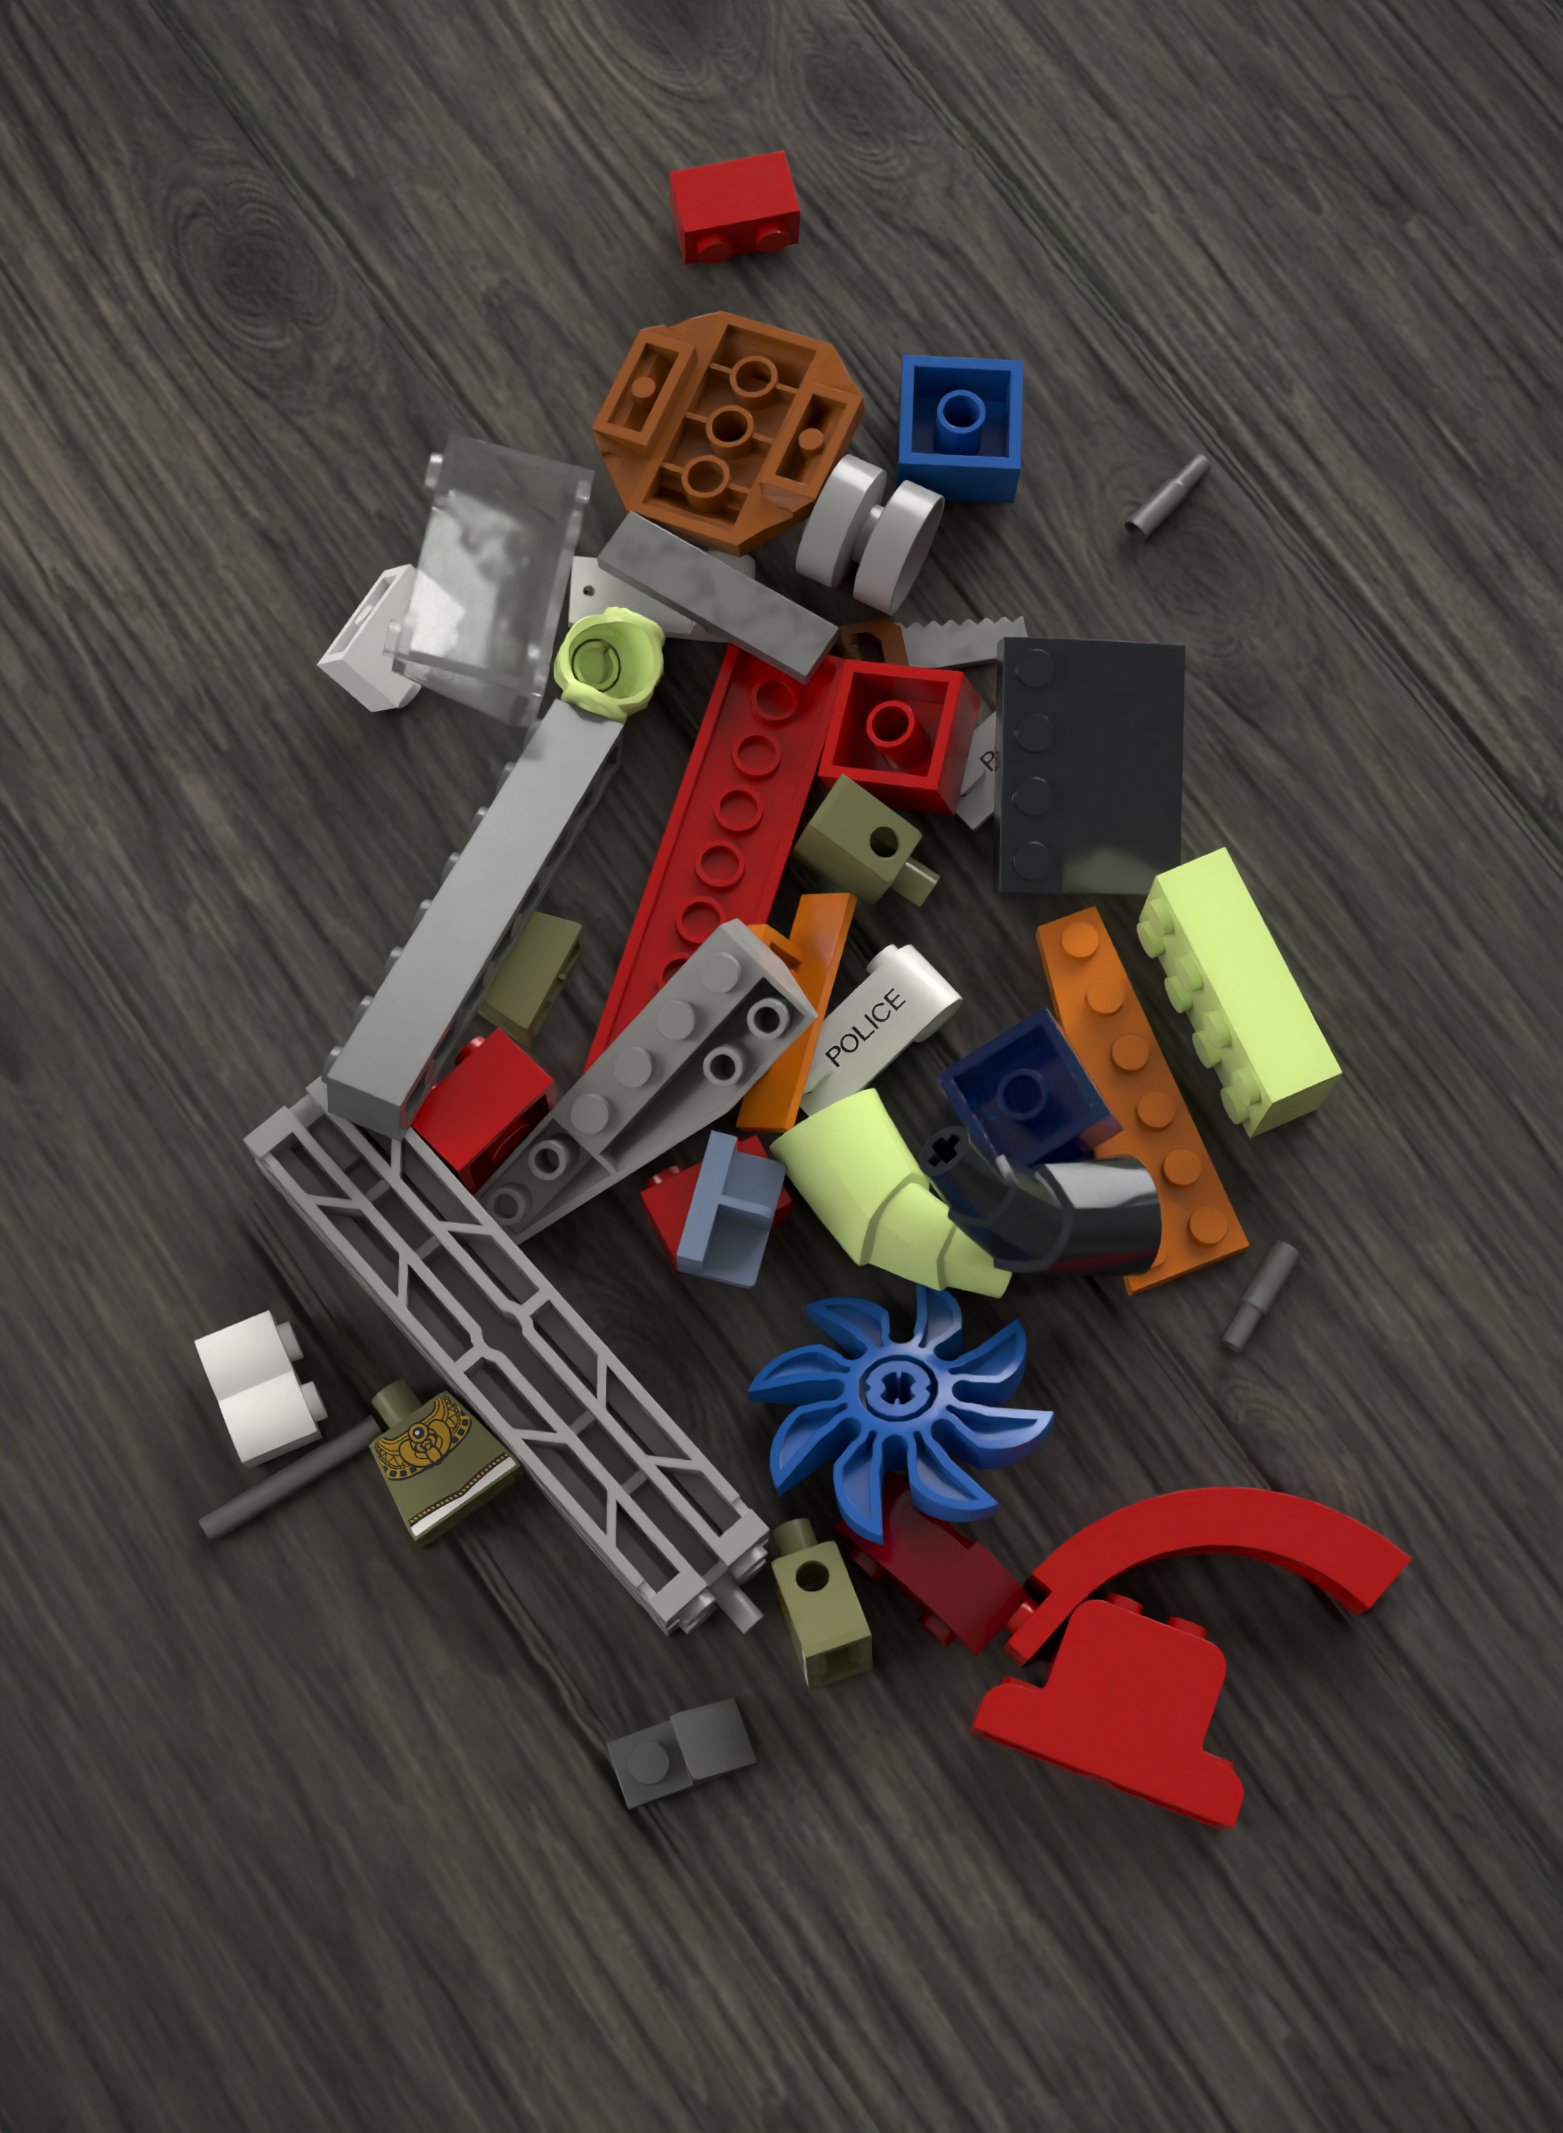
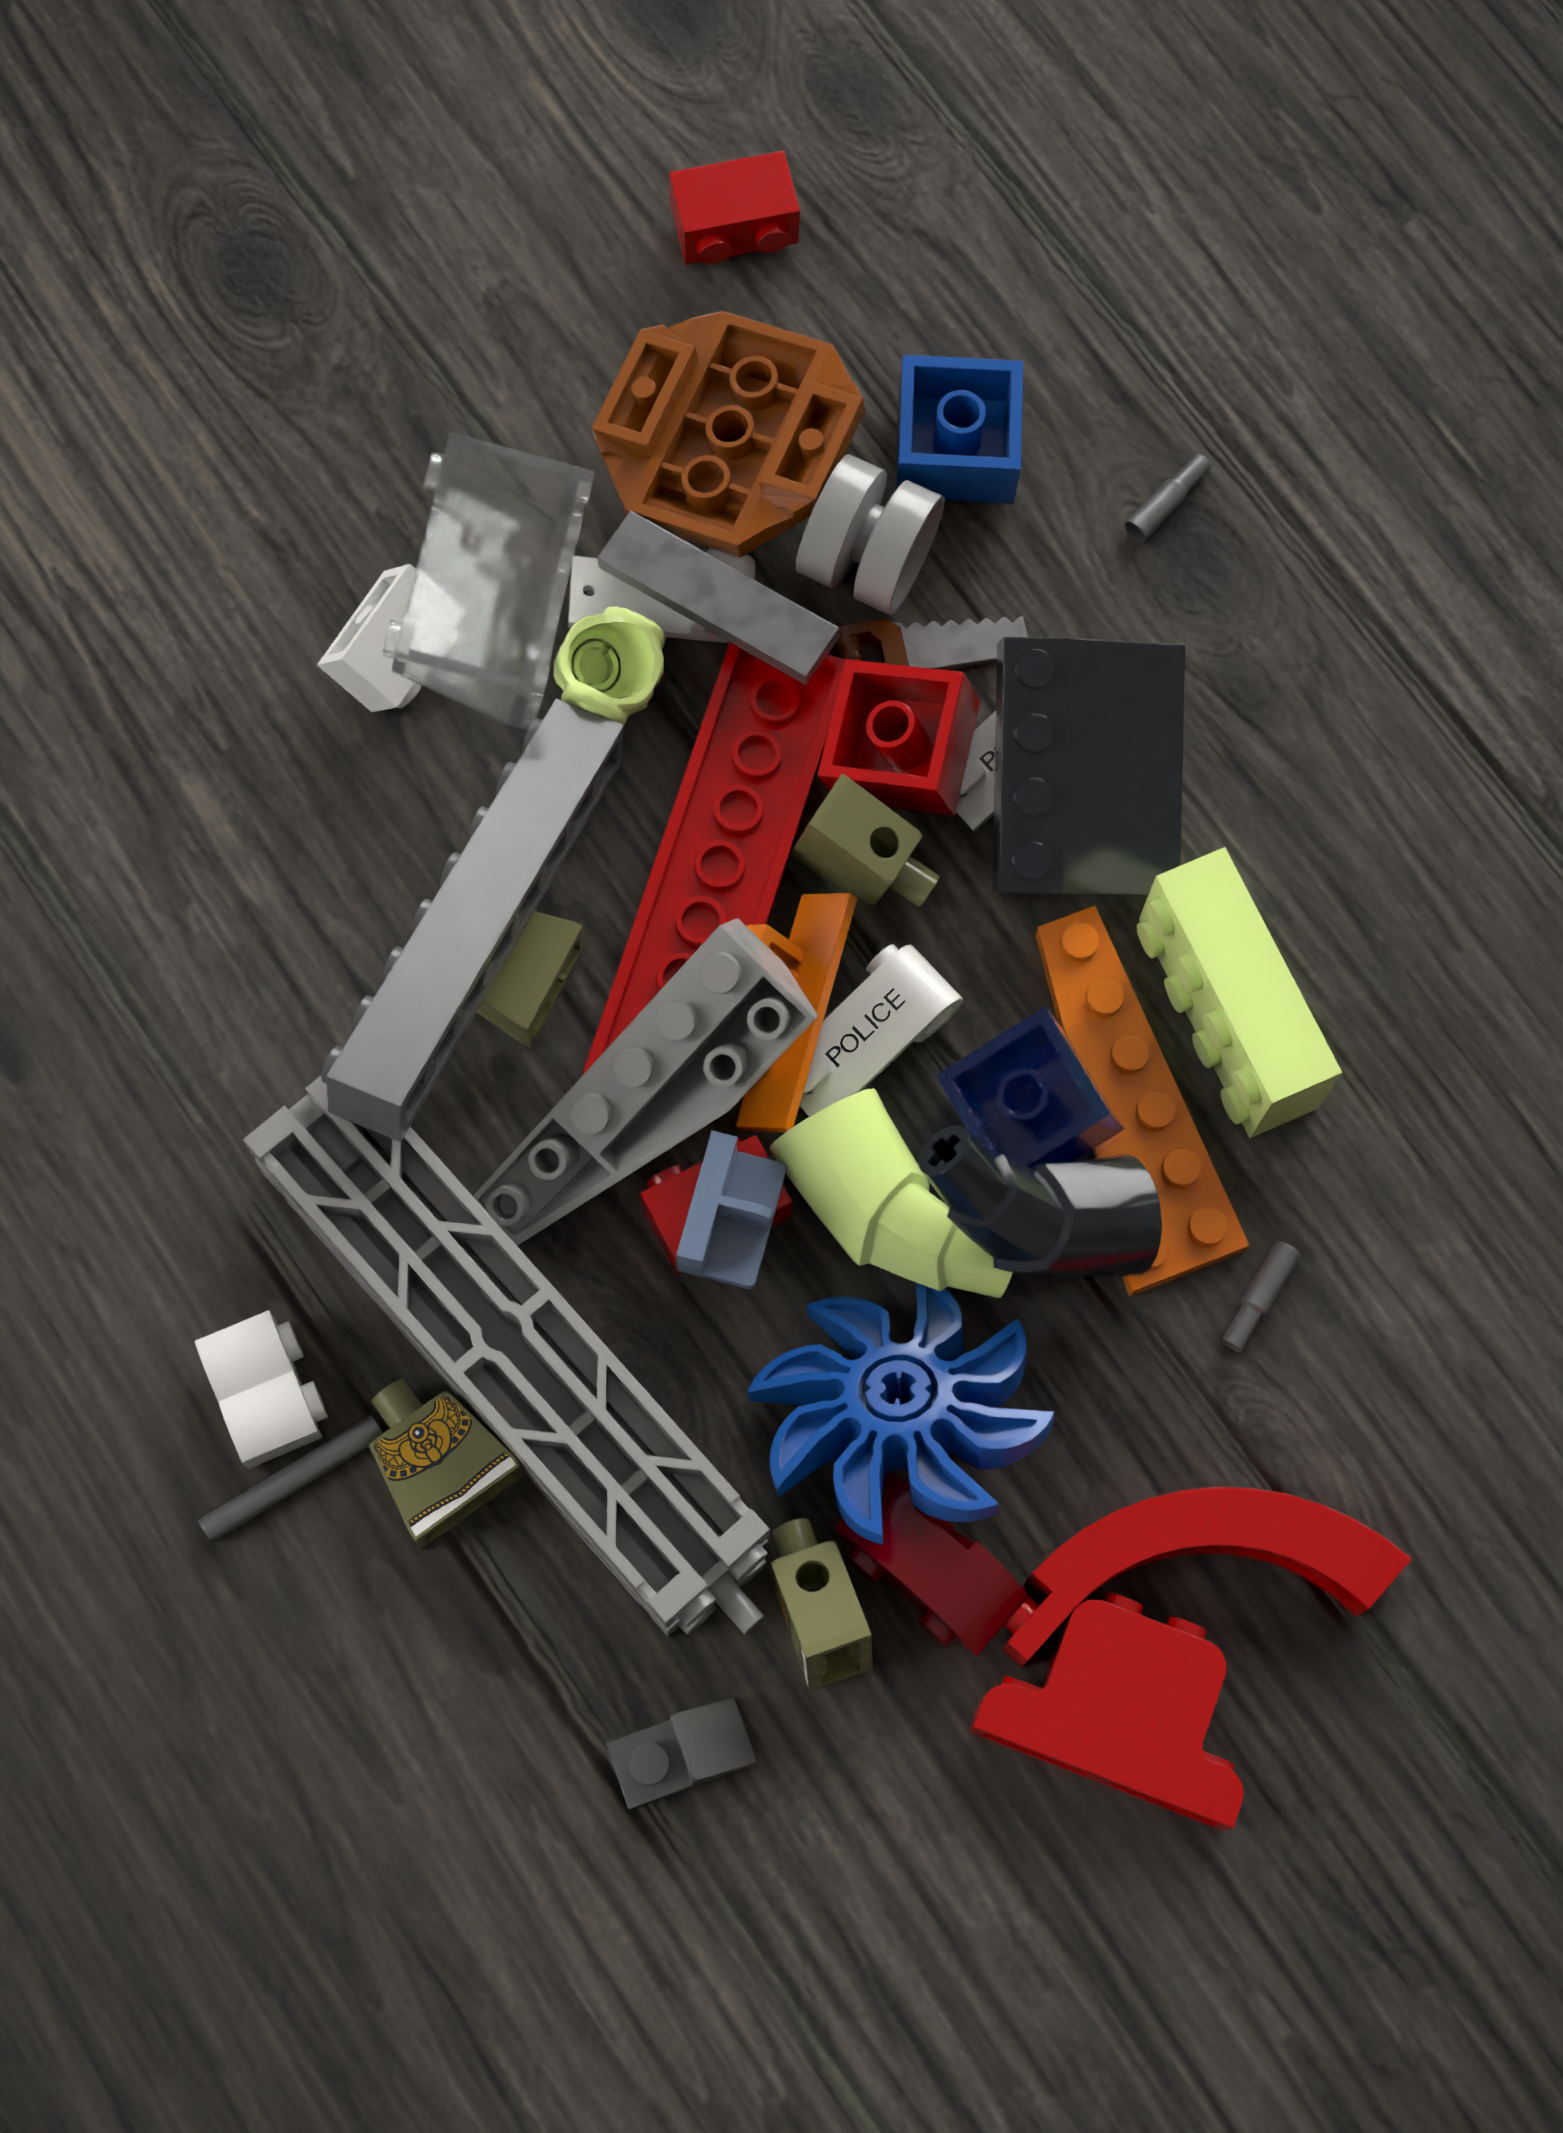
red brick [410,1027,558,1196] -> none

